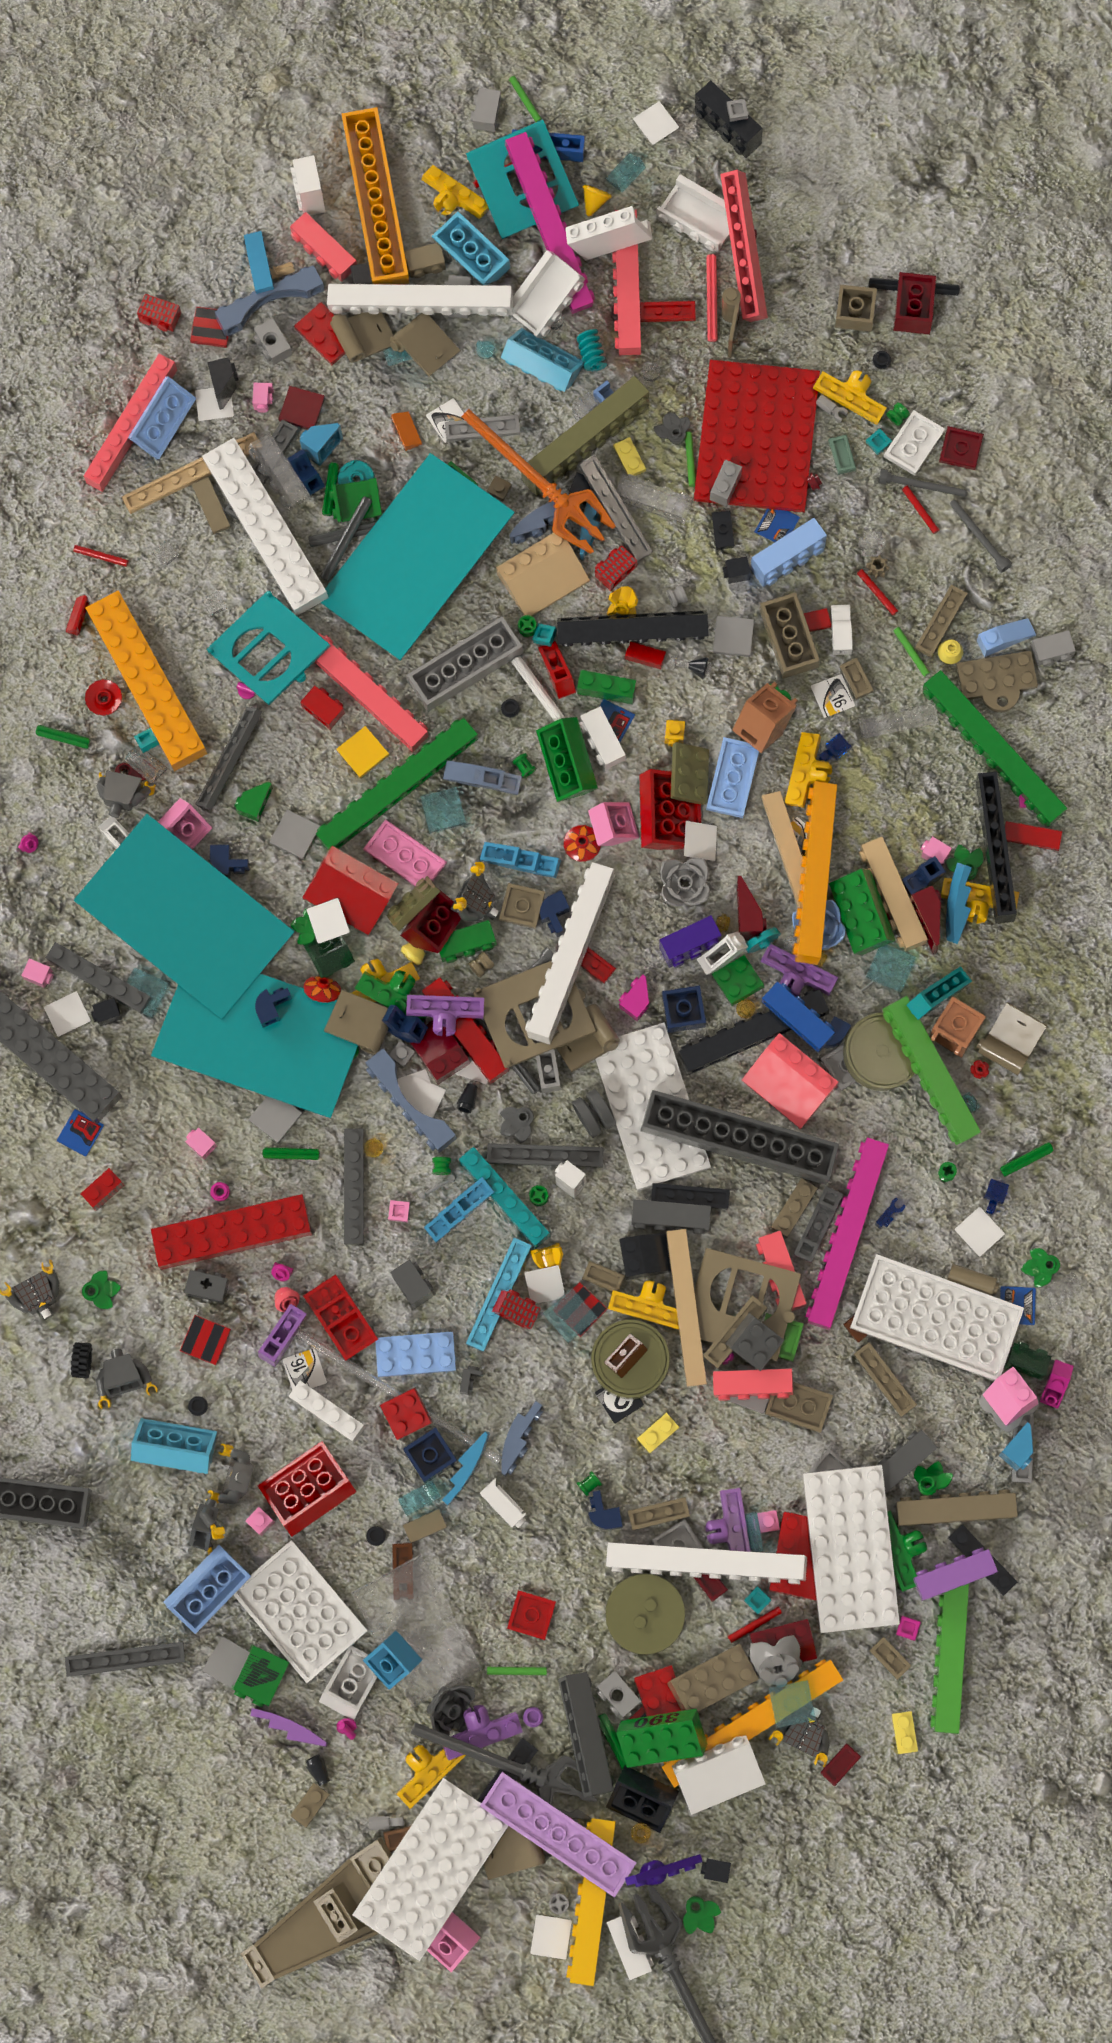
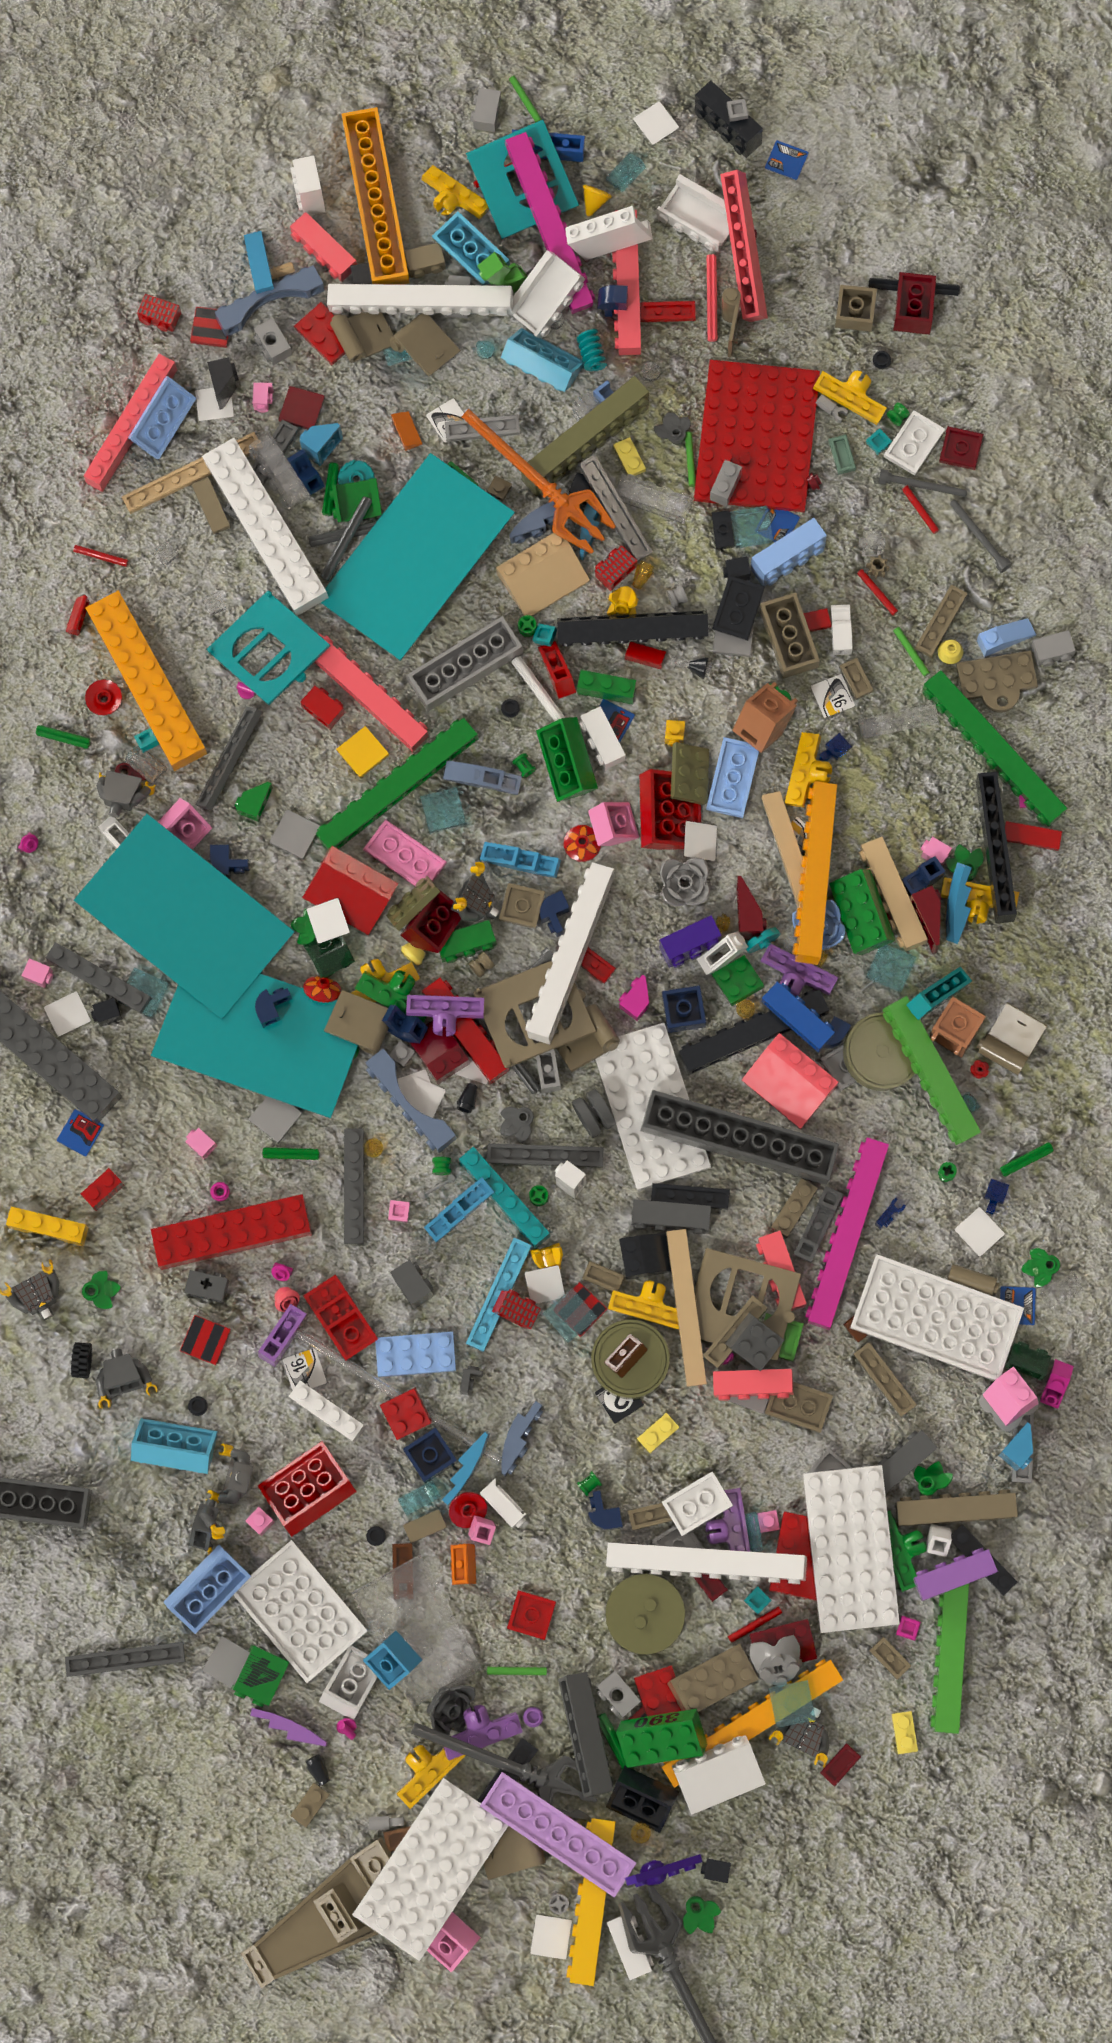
none -> yellow arch [6,1206,89,1247]
none -> red dish [449,1492,487,1528]
none -> orange slope [451,1544,476,1585]
none -> bright pink brick [468,1515,496,1545]
none -> bright green arch [477,252,528,294]
none -> dark blue brick [597,285,628,317]
none -> clear yellow cone [631,561,654,590]
none -> white plate [662,1471,733,1536]
none -> black tile [712,575,765,641]
none -> clear light blue tile [730,506,773,548]
none -> blue sticker [765,140,809,180]
none -> white brick [926,1524,952,1557]

